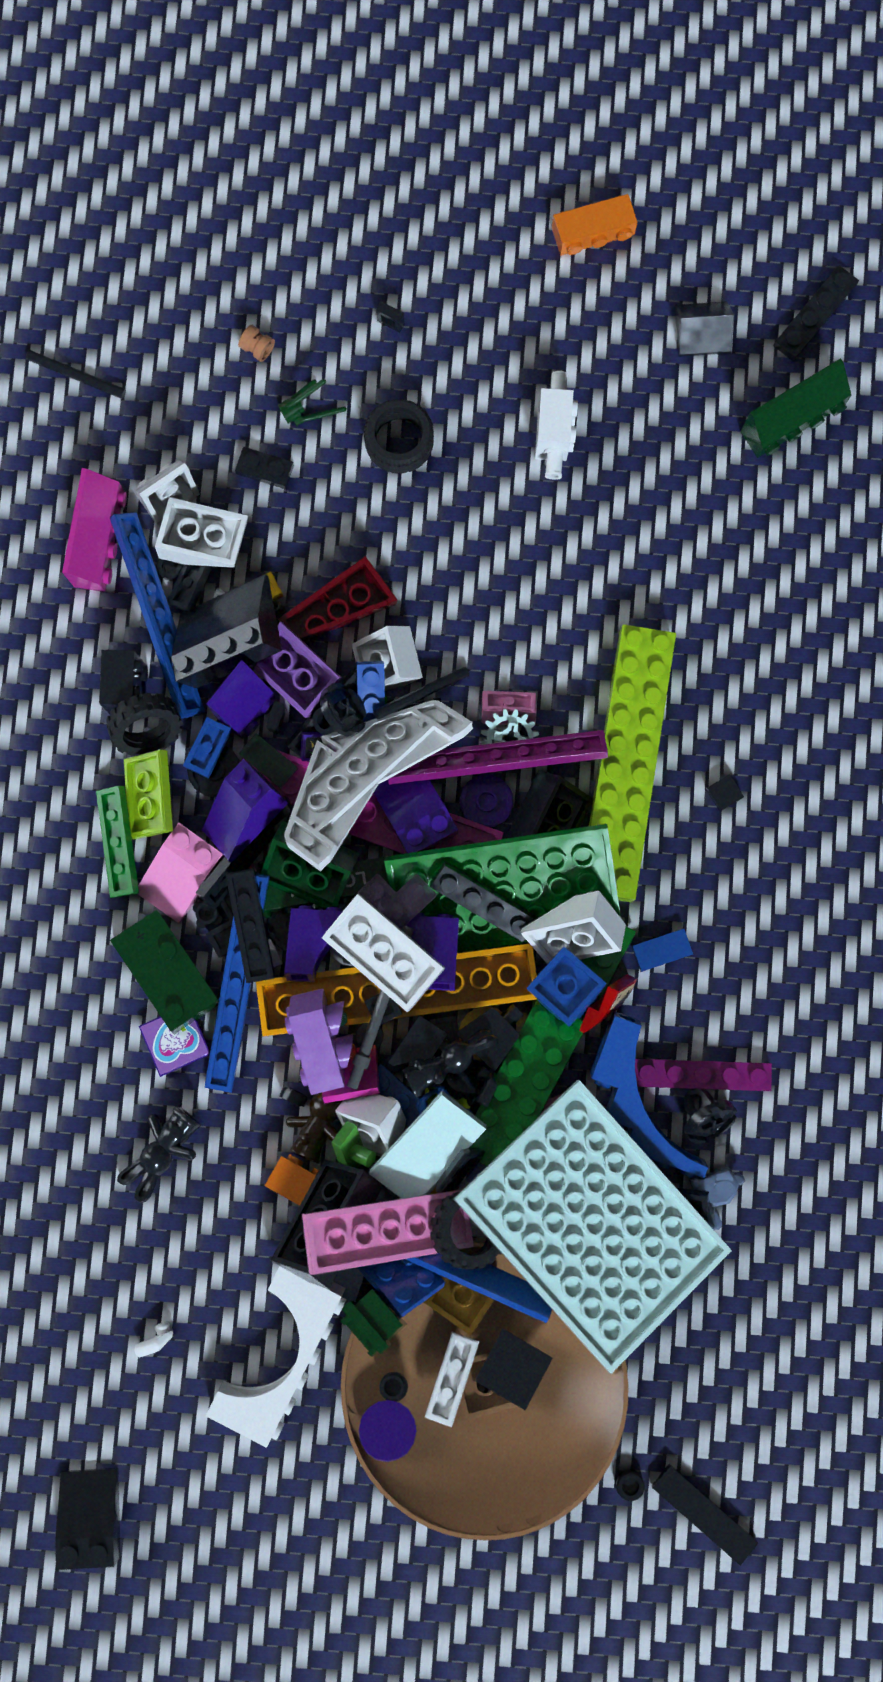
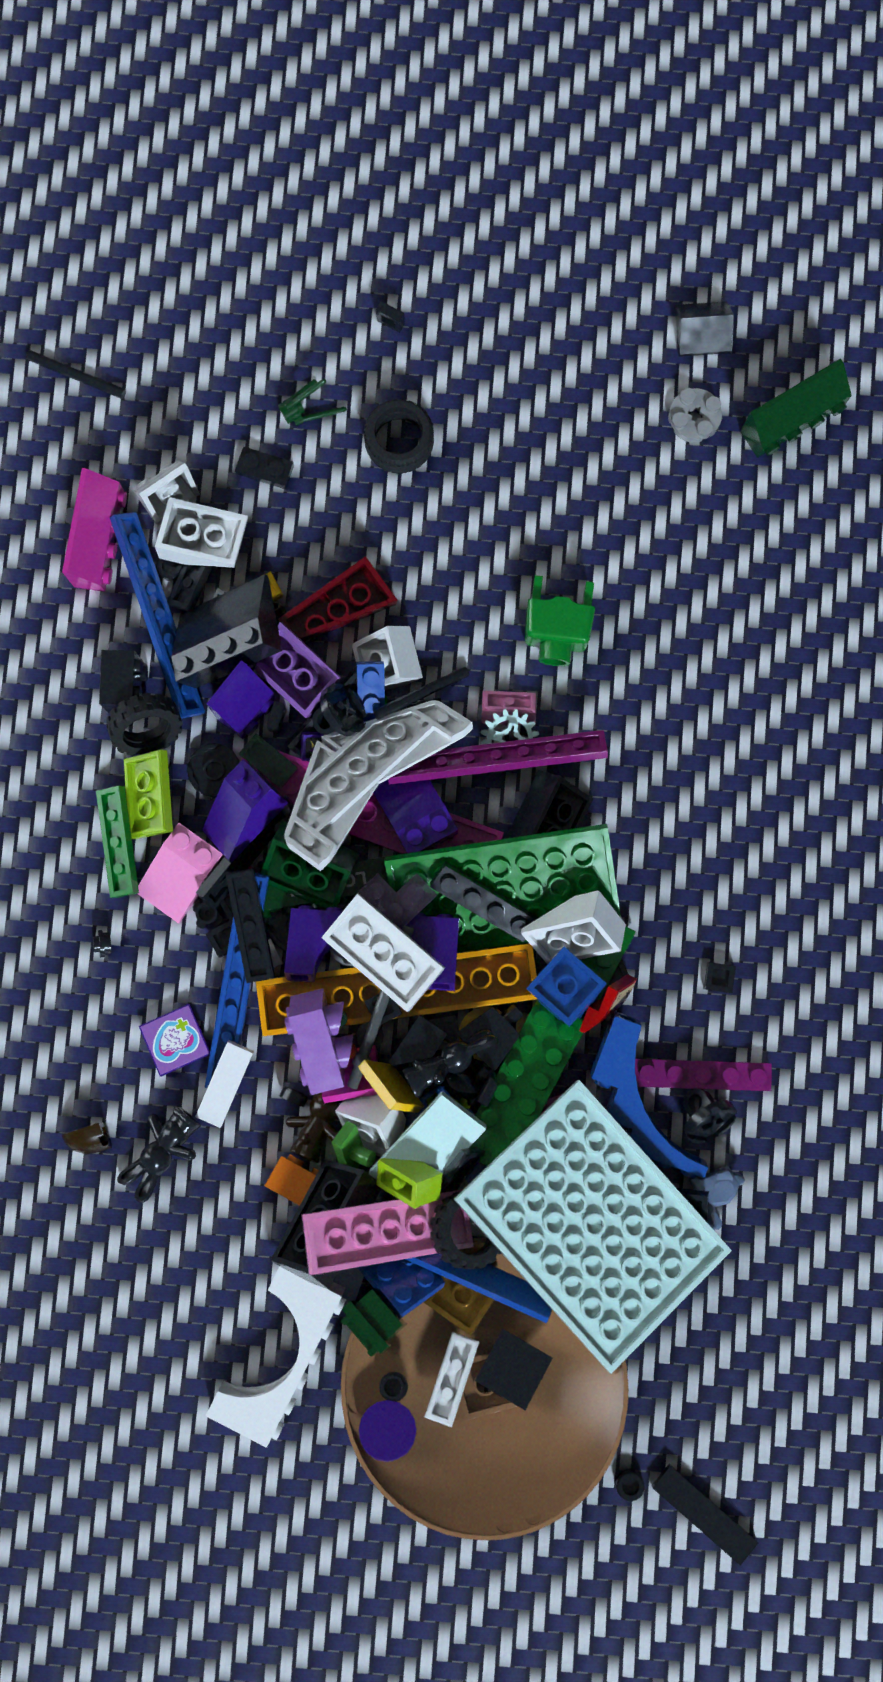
black slope [55,1468,121,1570] -> none
dark green brick [110,909,219,1035] -> none
white arm [135,1321,173,1358] -> none
blue plate [183,717,232,779] -> none
nougat wheel [238,325,275,362] -> none
dark purple tile [460,774,514,828] -> none
white brick [535,371,578,480] -> none
orange brick [551,194,638,256] -> none
lime brick [589,624,676,902] -> none
blue tile [632,929,693,972] -> none
black tile [706,774,744,812] -> none
black plate [773,265,860,362] -> none
none -> dark brown brick [62,1121,112,1154]
none -> black plate [93,930,111,958]
none -> white tile [195,1040,254,1128]
none -> yellow tile [358,1060,424,1113]
none -> lime slope [376,1158,442,1209]
none -> green piece [525,575,596,666]
none -> light grey plate [668,388,722,443]
none -> black tile [704,962,736,994]

